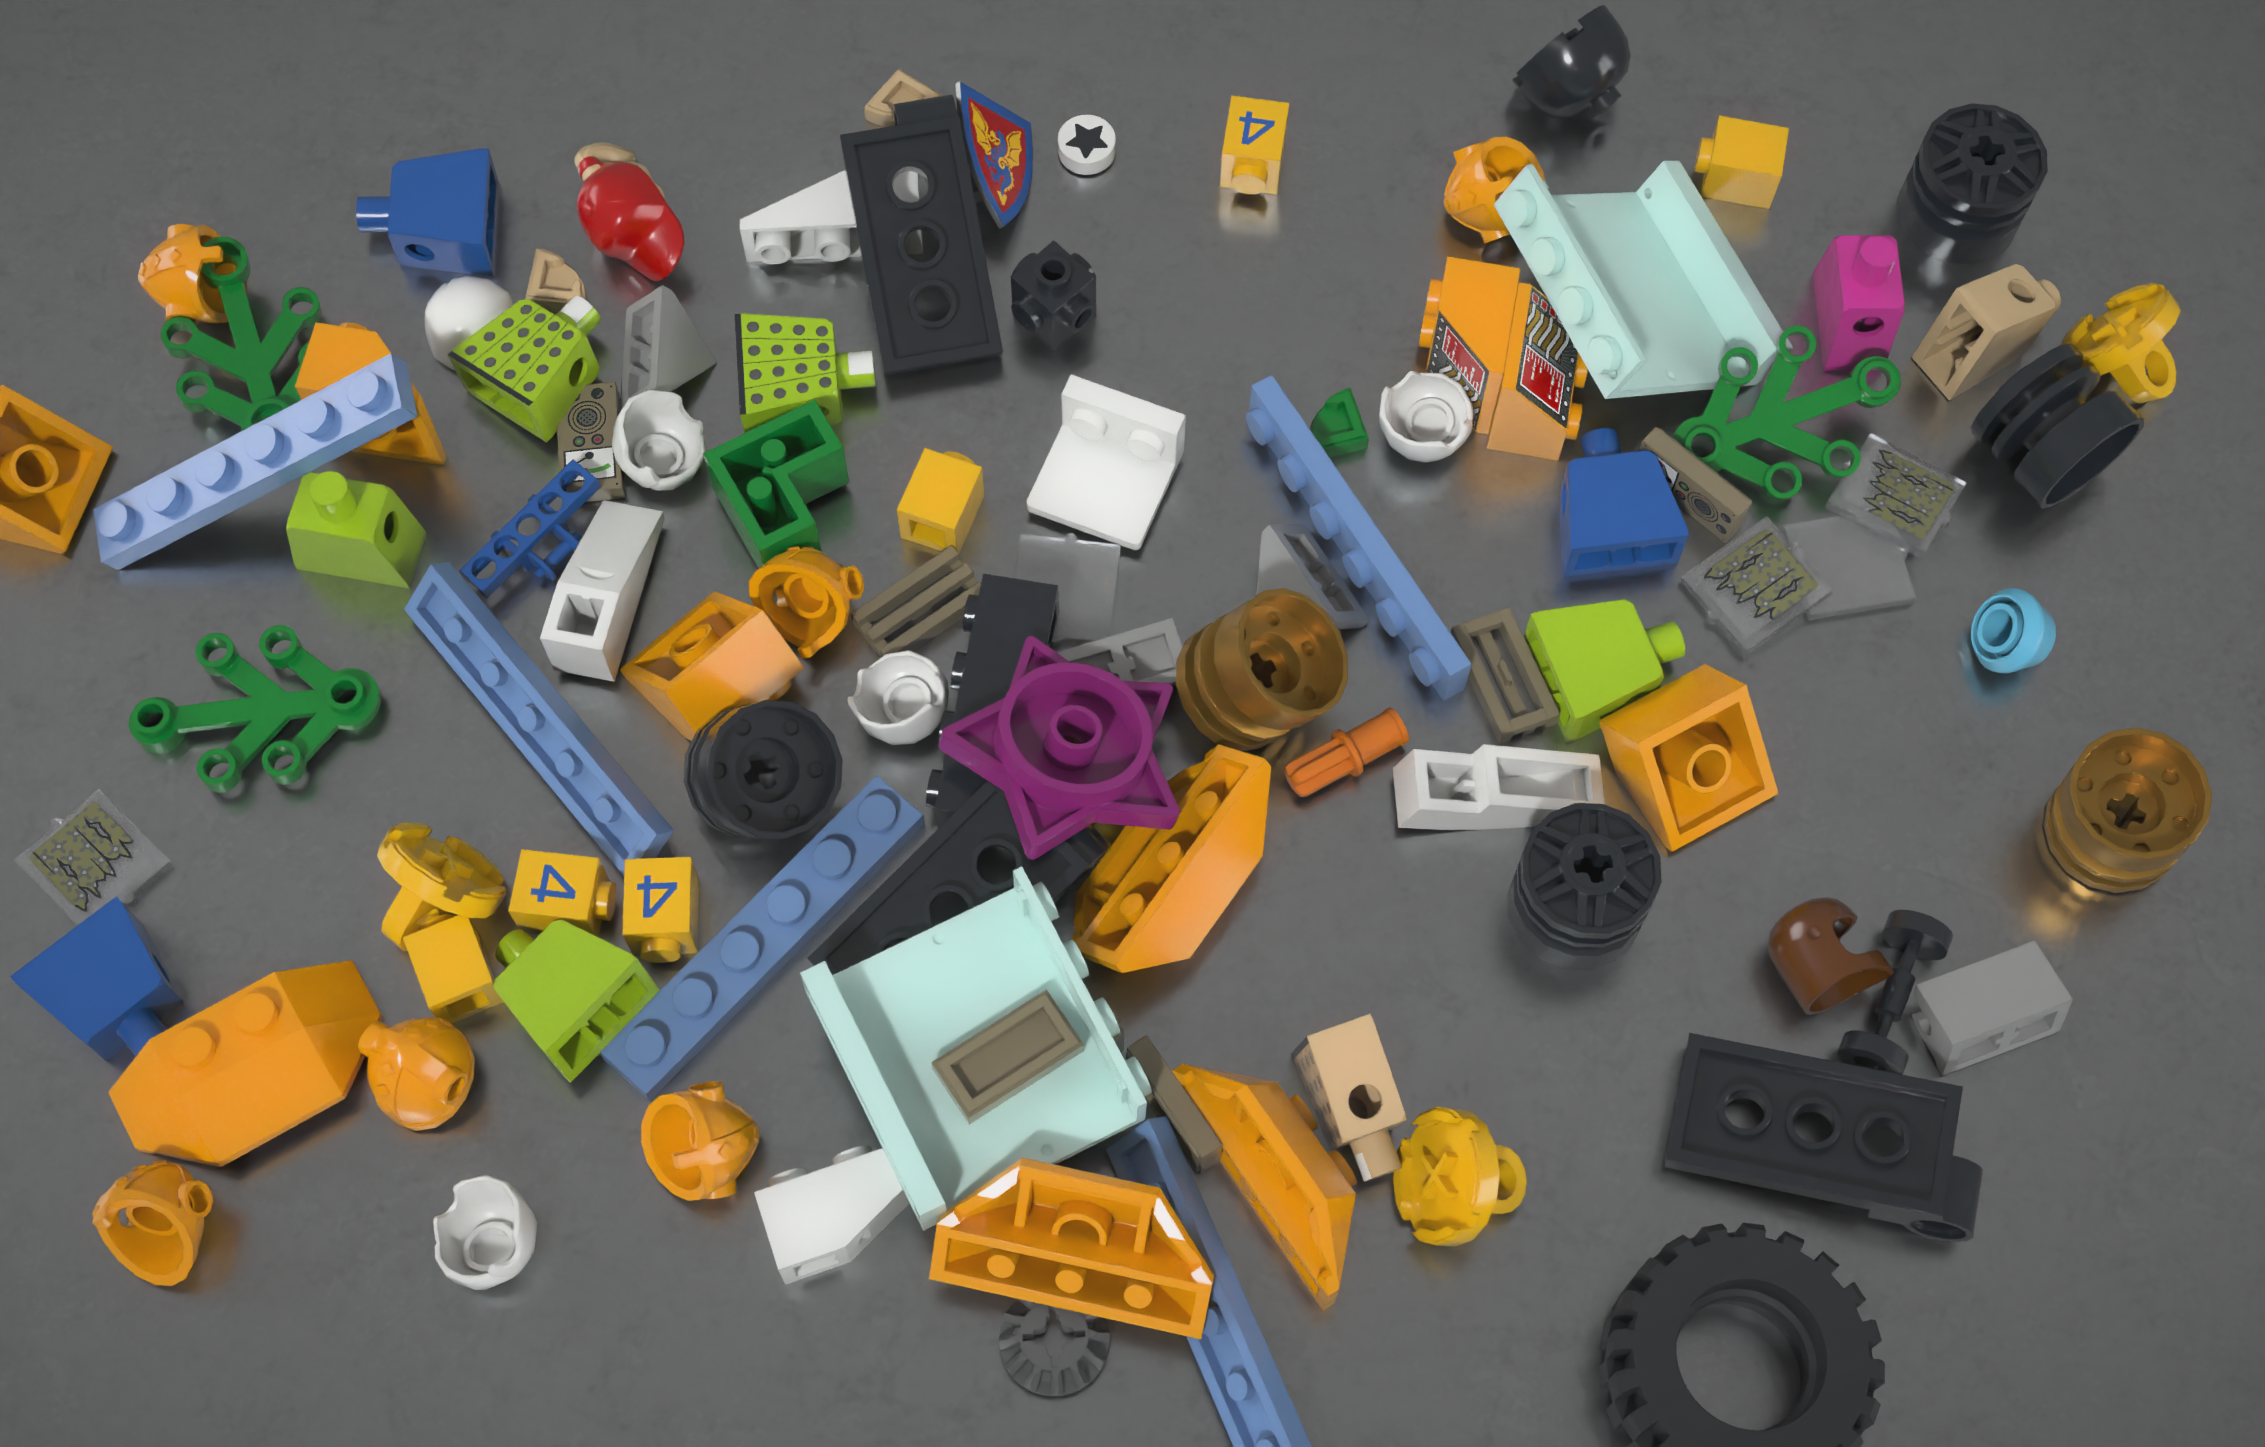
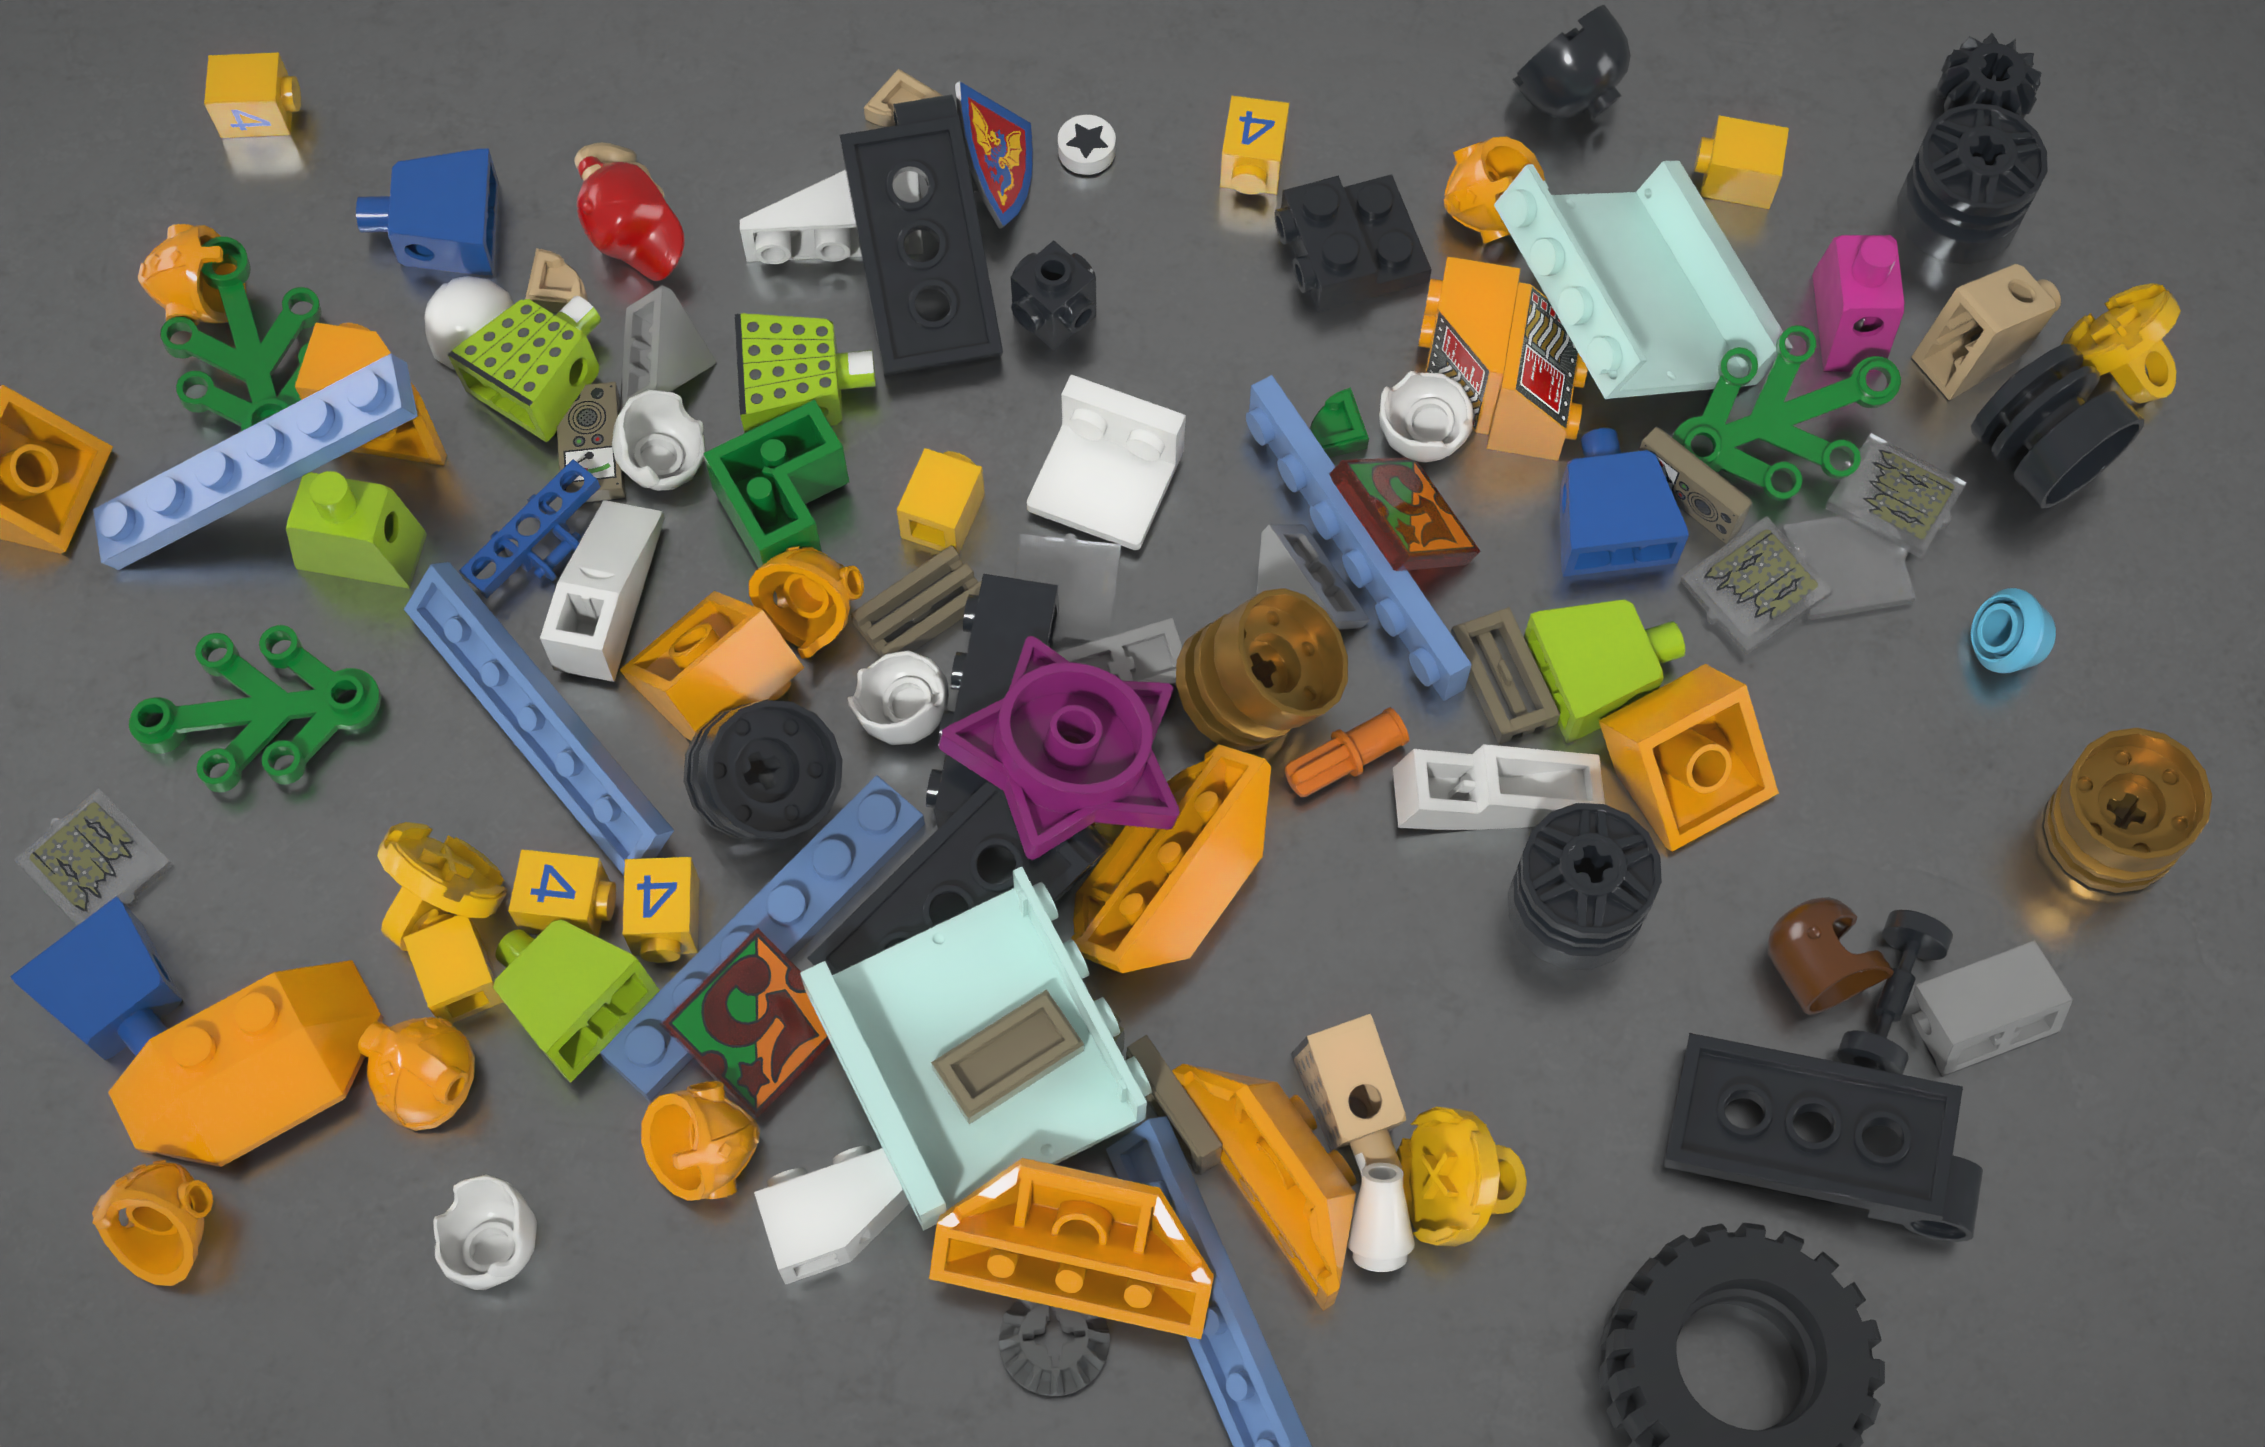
none -> yellow brick [204,53,301,138]
none -> tile [660,928,831,1118]
none -> black plate [1274,174,1432,312]
none -> clear red tile [1329,457,1481,571]
none -> white cone [1347,1163,1415,1272]
none -> black gear [1937,33,2042,119]

